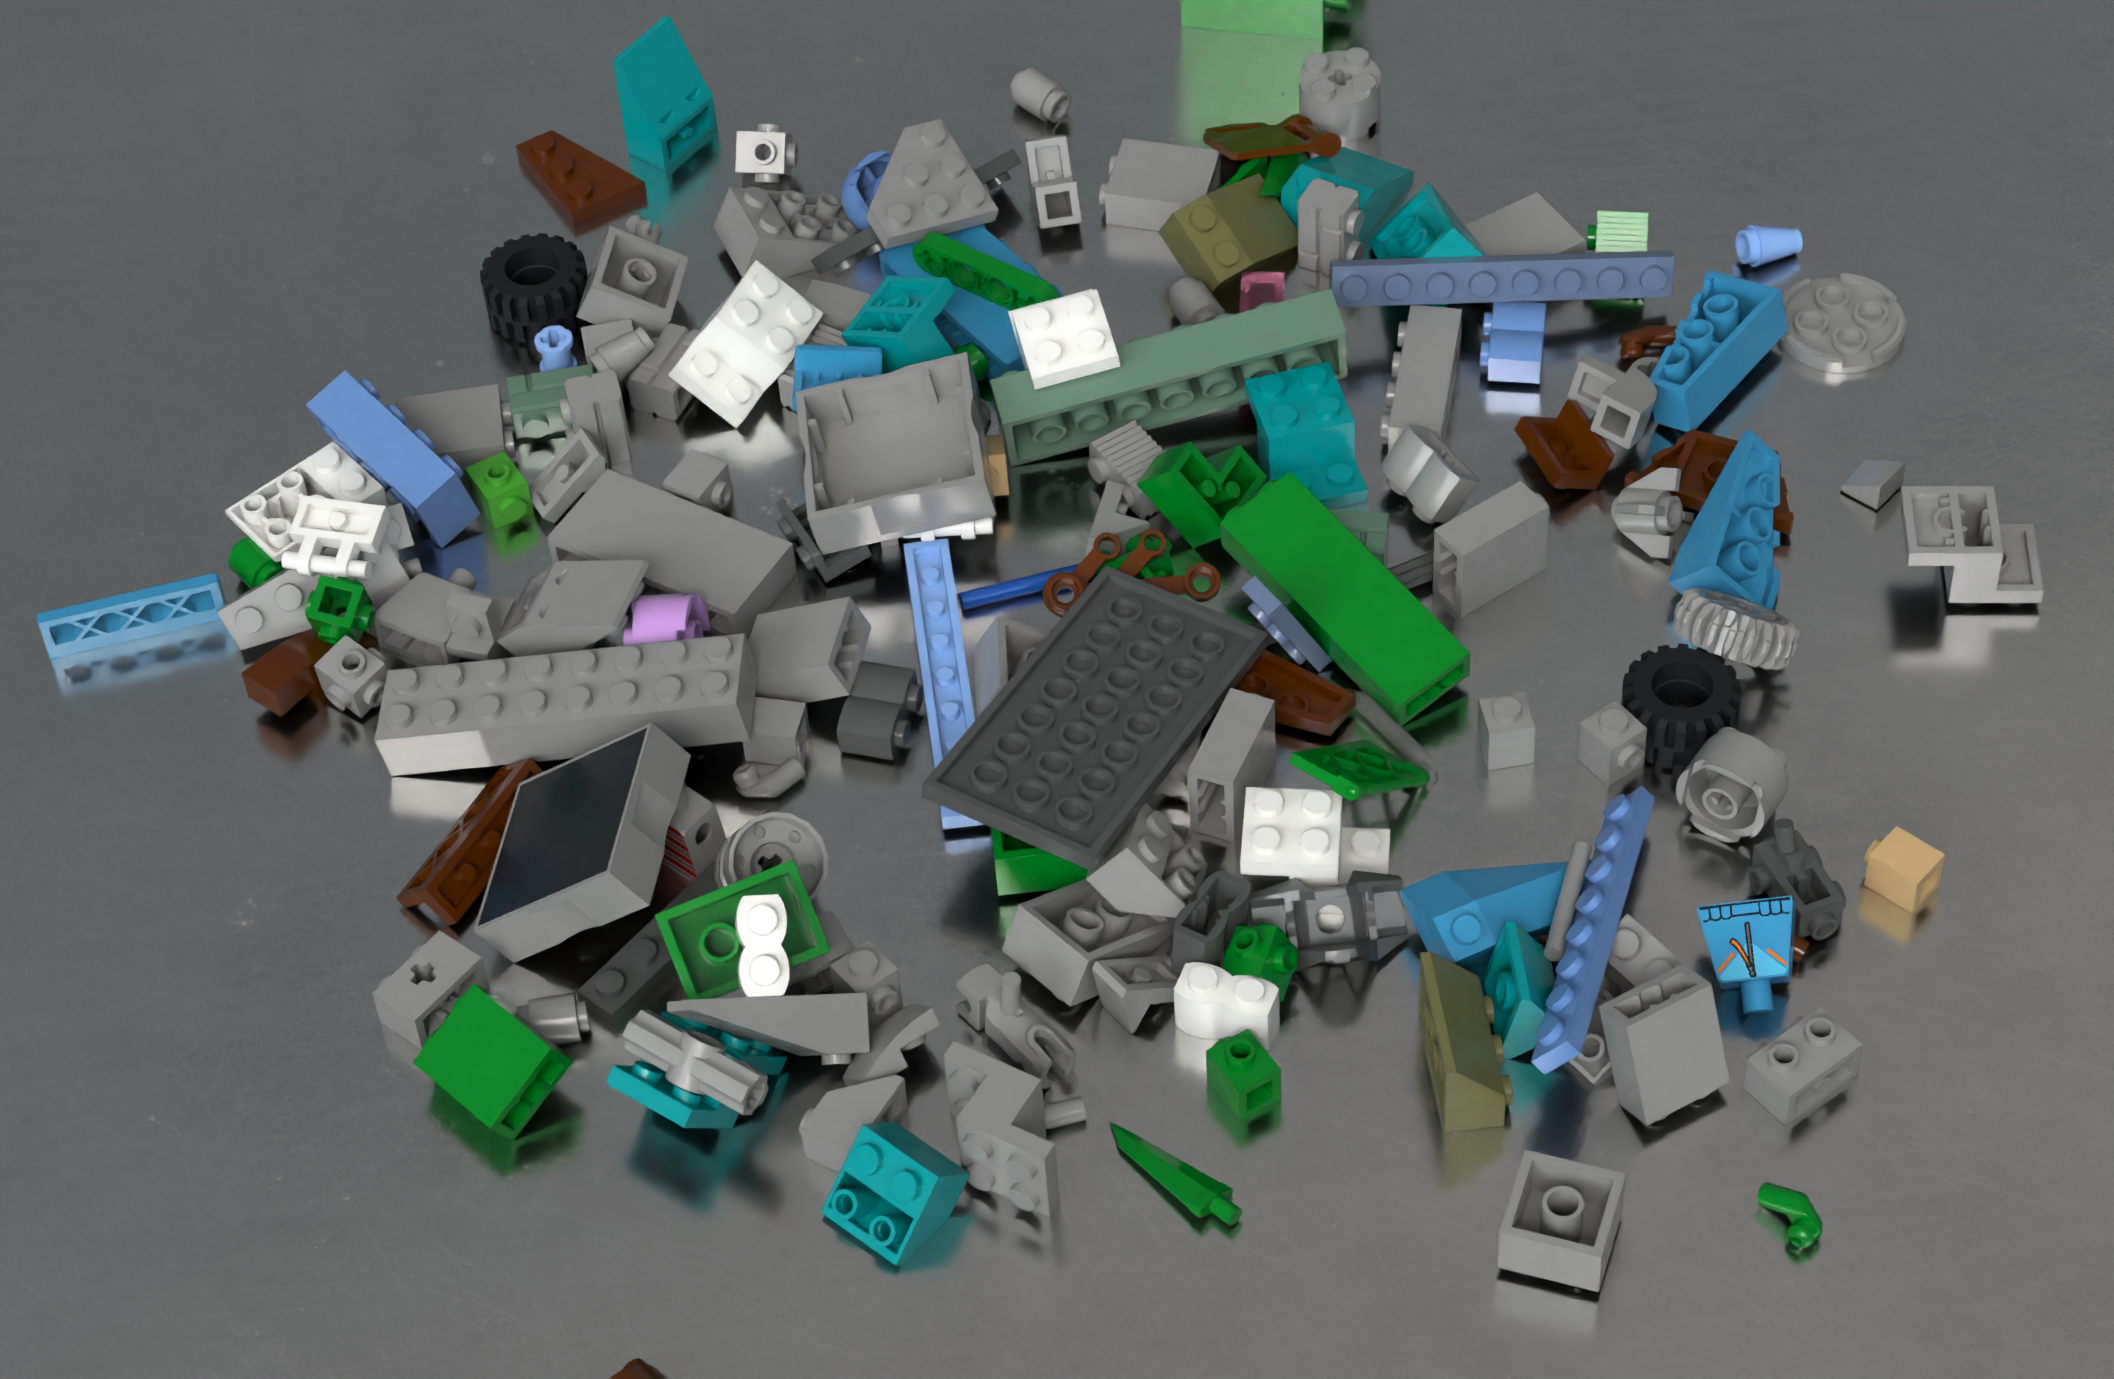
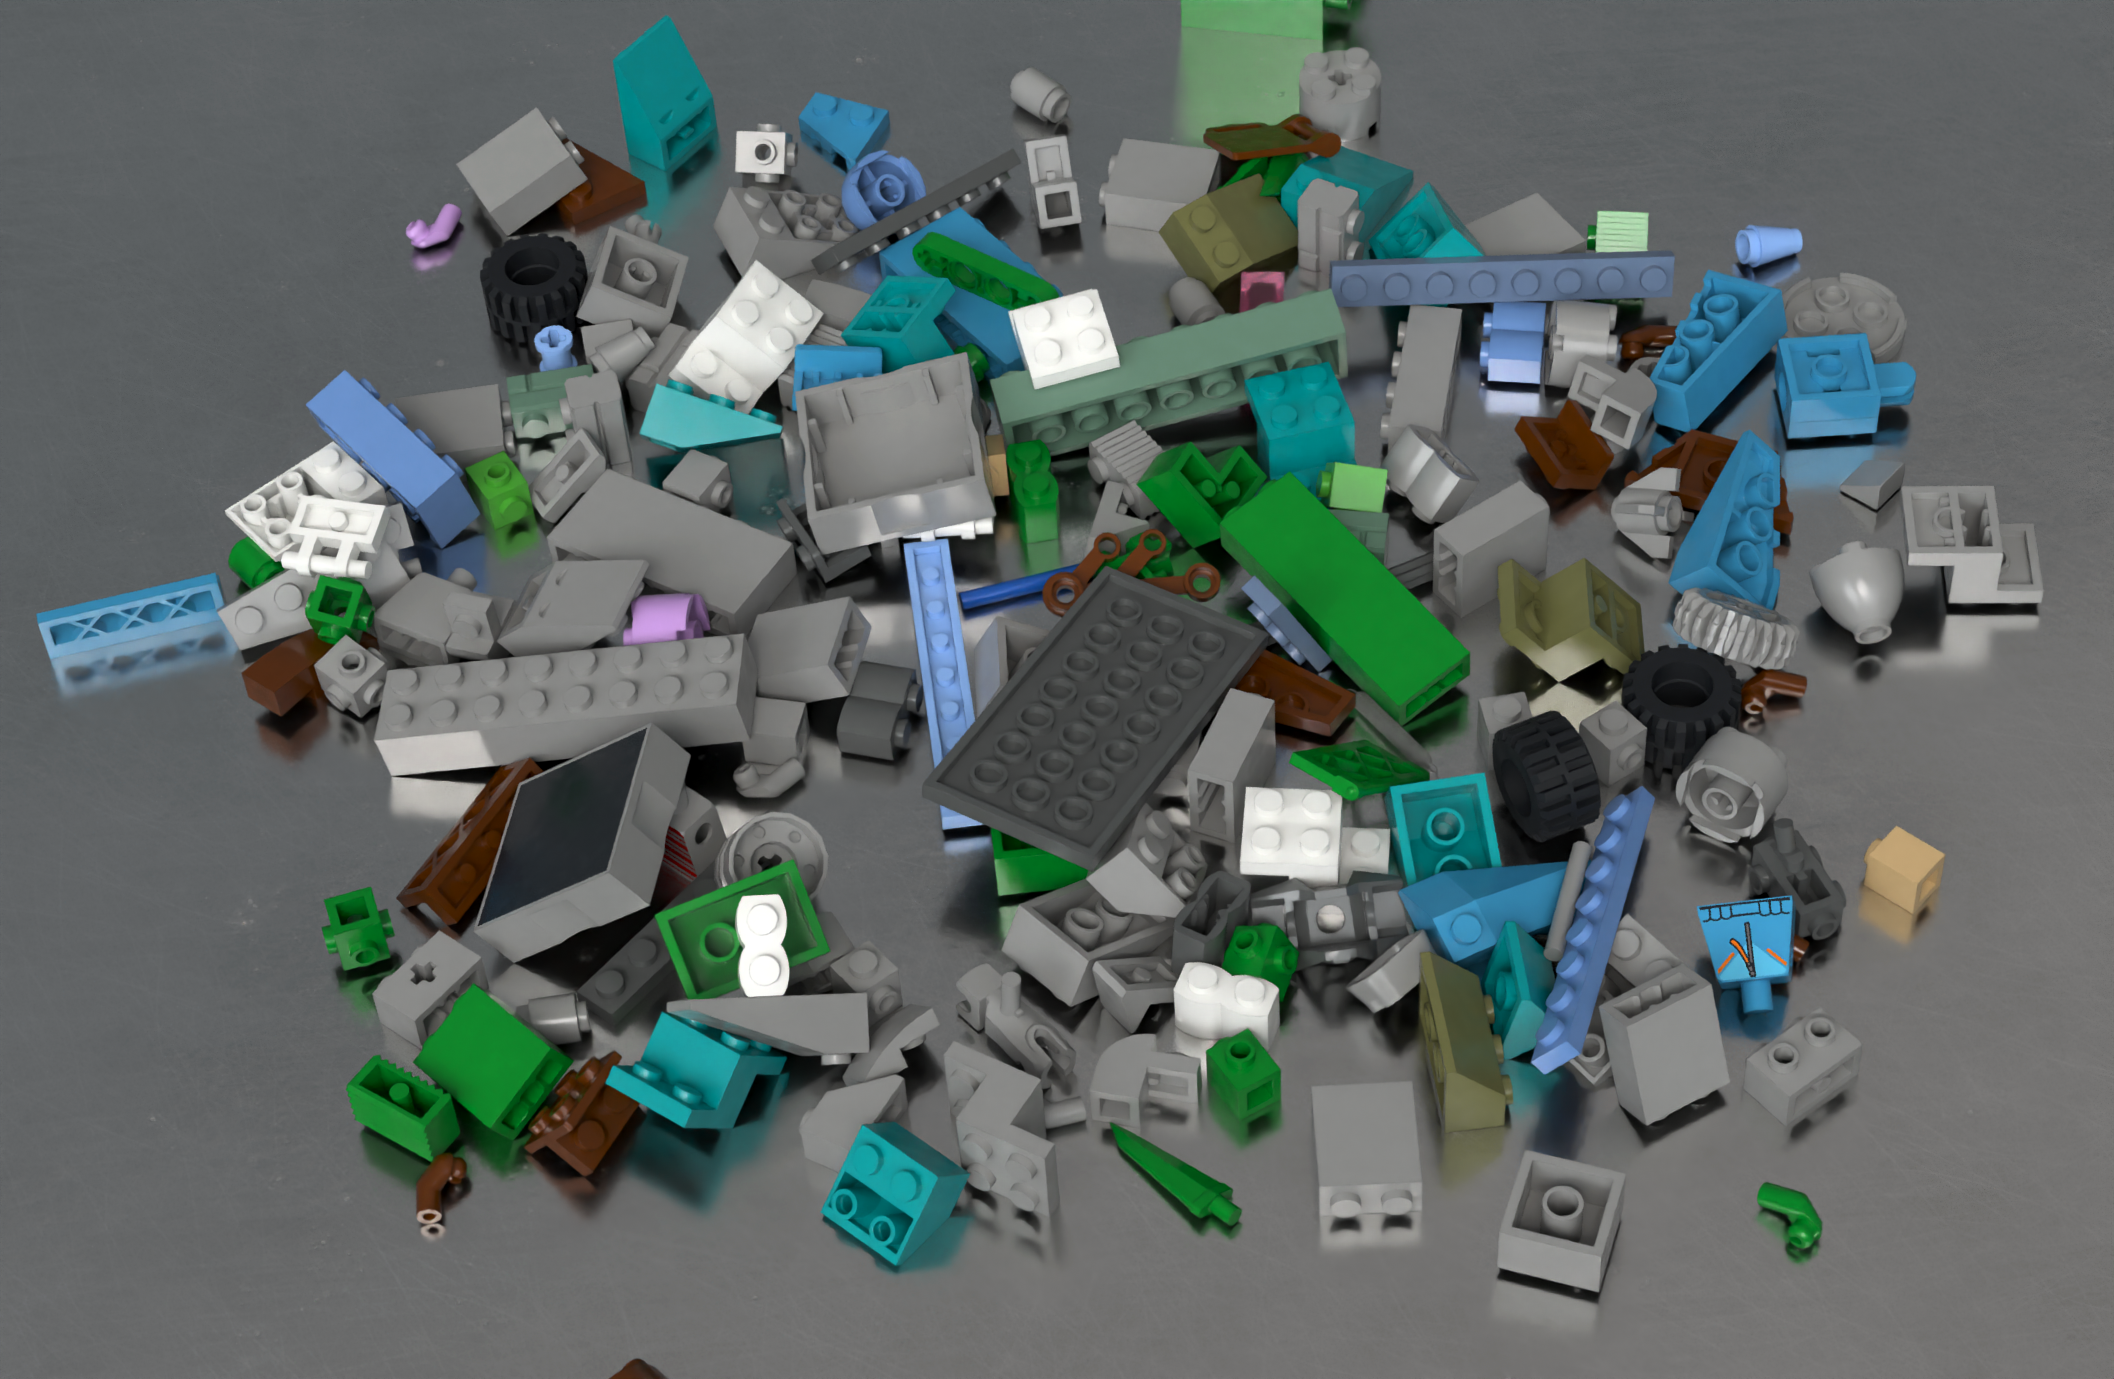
light grey piece [623,1009,769,1115] -> none
light grey plate [866,119,999,249] -> none
none -> green brick [321,886,395,971]
none -> green brick [346,1055,460,1162]
none -> lavender arm [406,204,462,249]
none -> reddish brown arm [416,1153,467,1224]
none -> light grey brick [456,107,588,236]
none -> reddish brown bracket [524,1050,640,1177]
none -> teal slope [639,379,783,453]
none -> dark azure wing [798,92,890,169]
none -> green brick [1006,439,1061,544]
none -> light grey brick [1089,1034,1202,1128]
none -> light grey brick [1311,1081,1423,1218]
none -> bright green brick [1316,462,1388,513]
none -> light grey piece [1346,929,1437,1013]
none -> teal slope [1384,772,1502,929]
none -> black tyre [1492,710,1601,842]
none -> olive bracket [1497,558,1645,682]
none -> light grey brick [1544,300,1617,388]
none -> reddish brown arm [1741,669,1807,714]
none -> dark azure brick [1774,333,1916,439]
none -> light grey piece [1809,541,1905,644]

